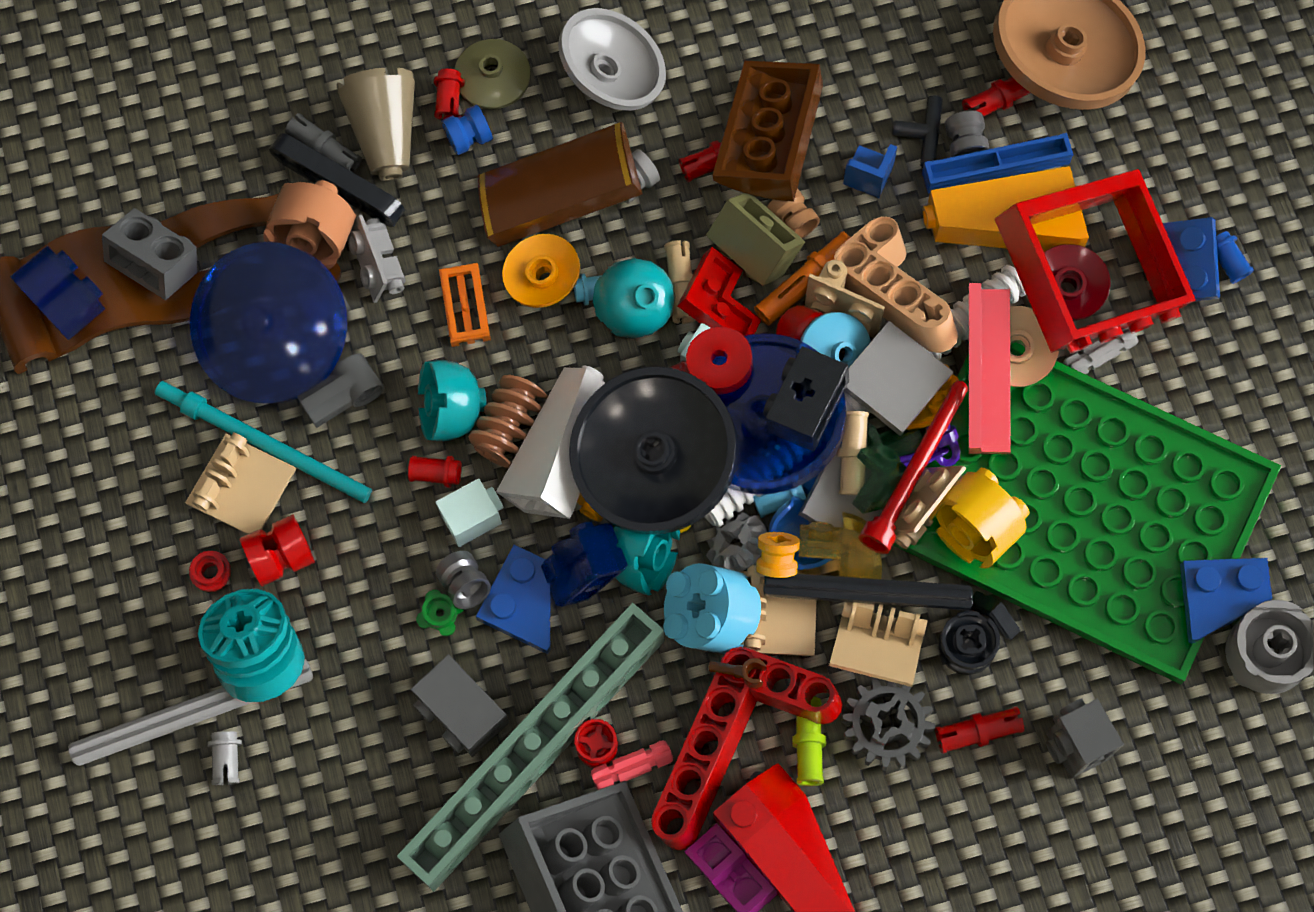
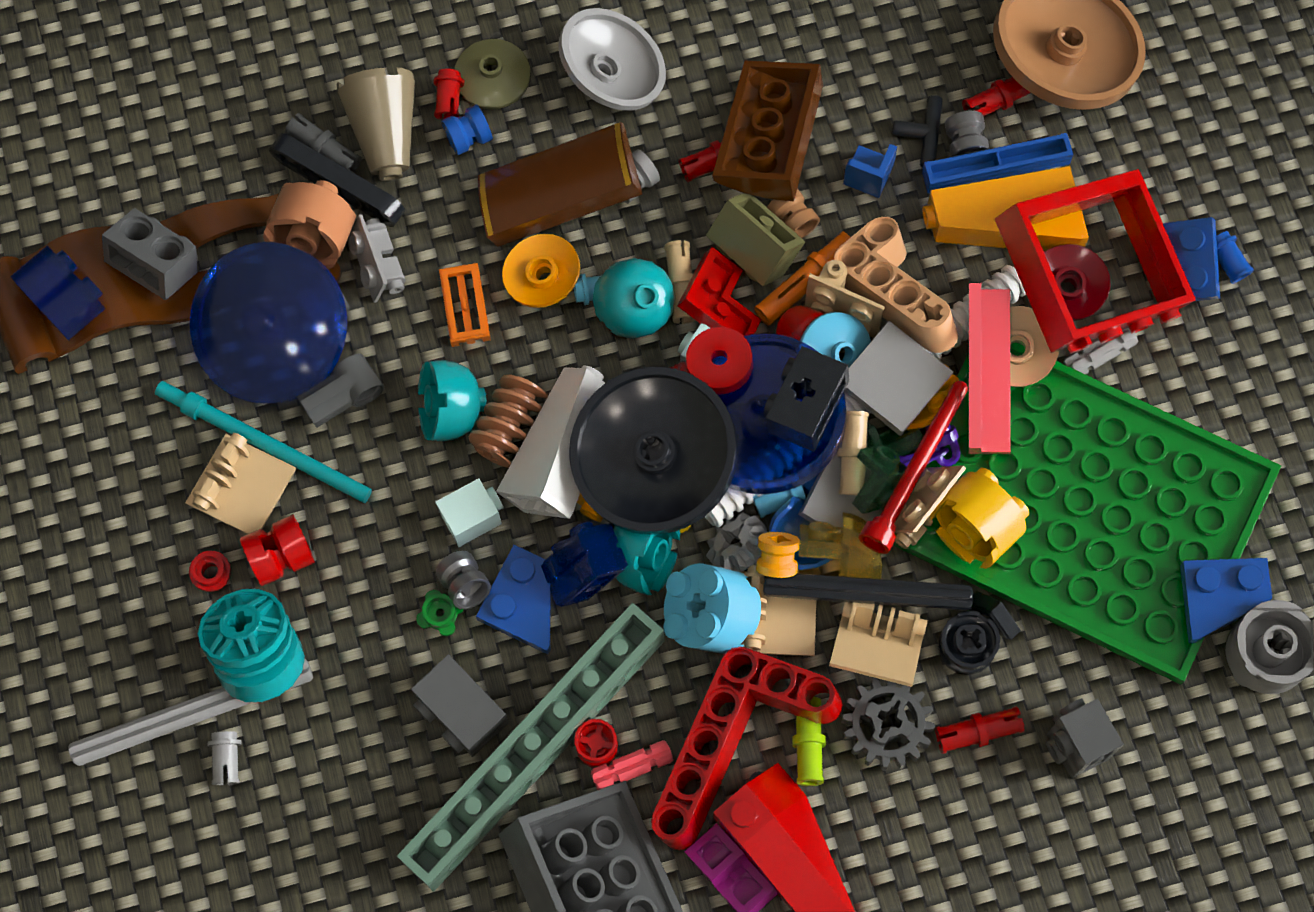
red pin [408,456,462,488] -> none
reddish brown hand [709,658,767,689] -> none

